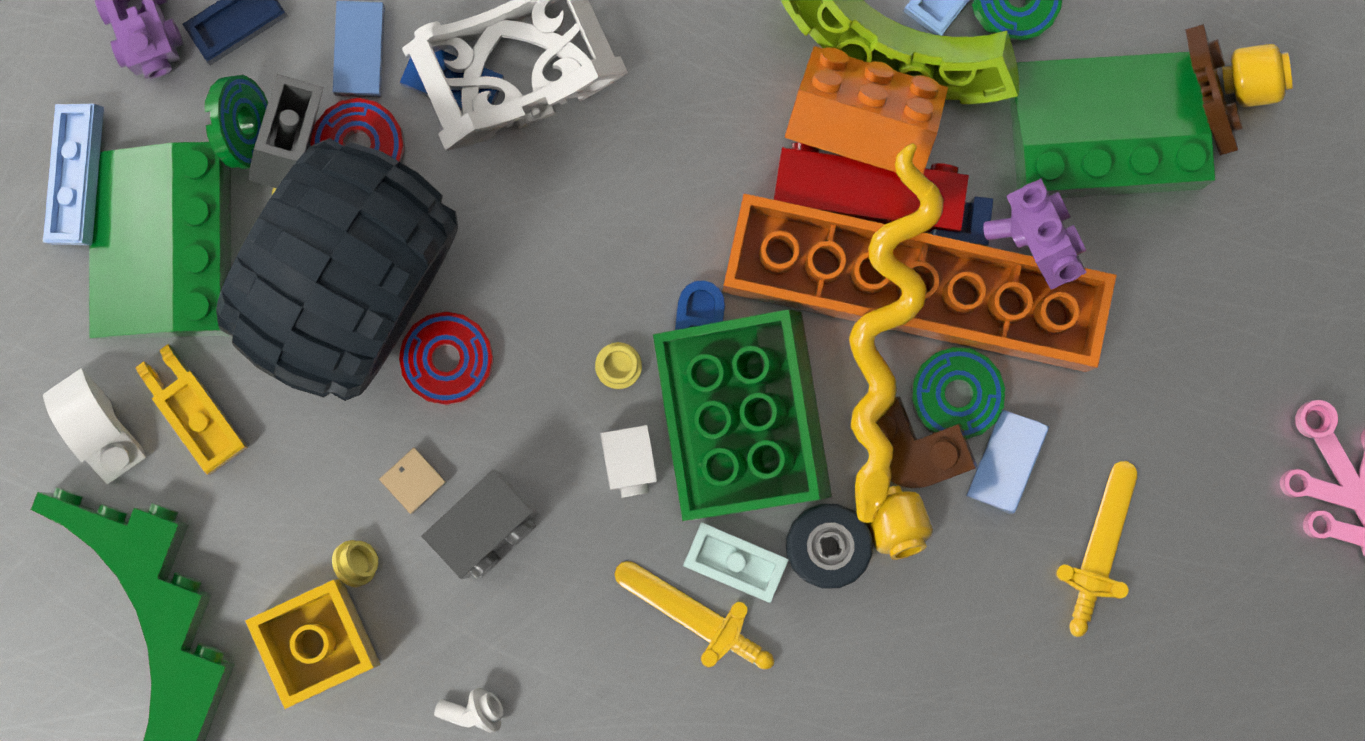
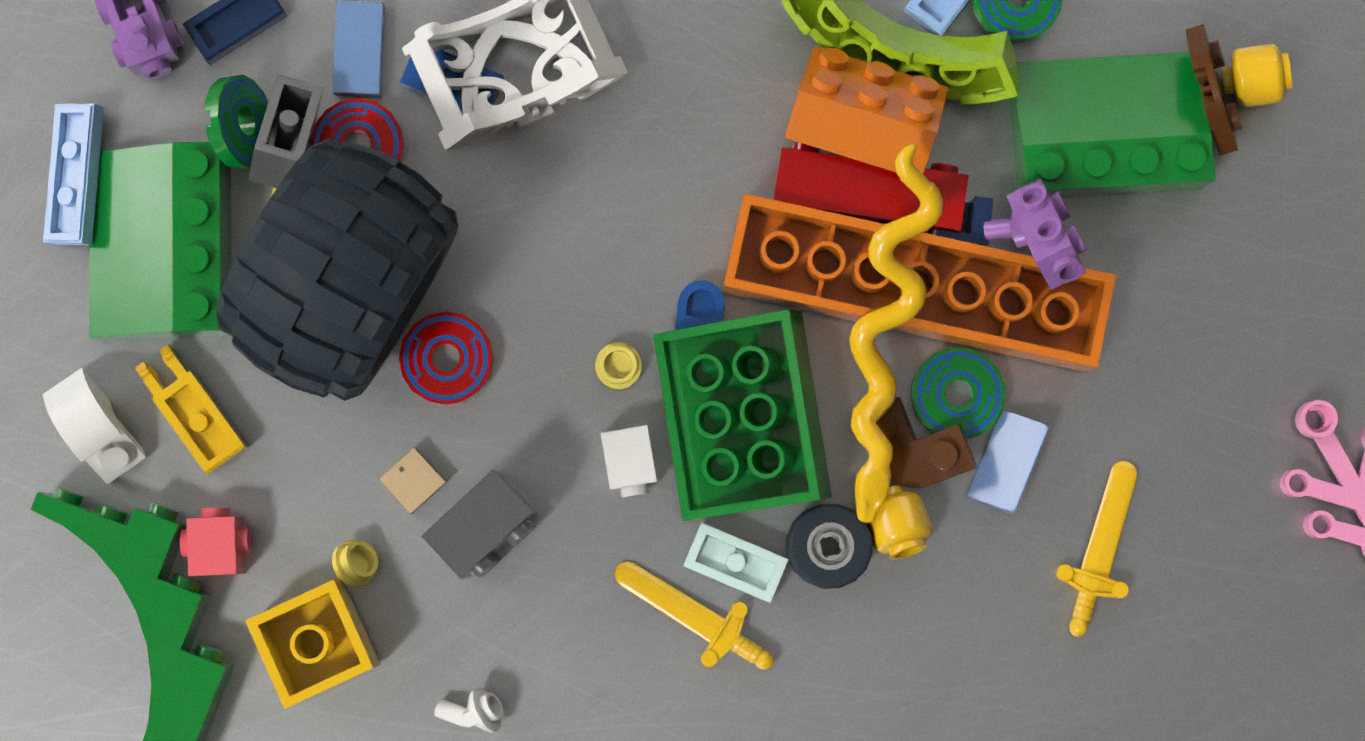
none -> coral brick [180,508,252,576]

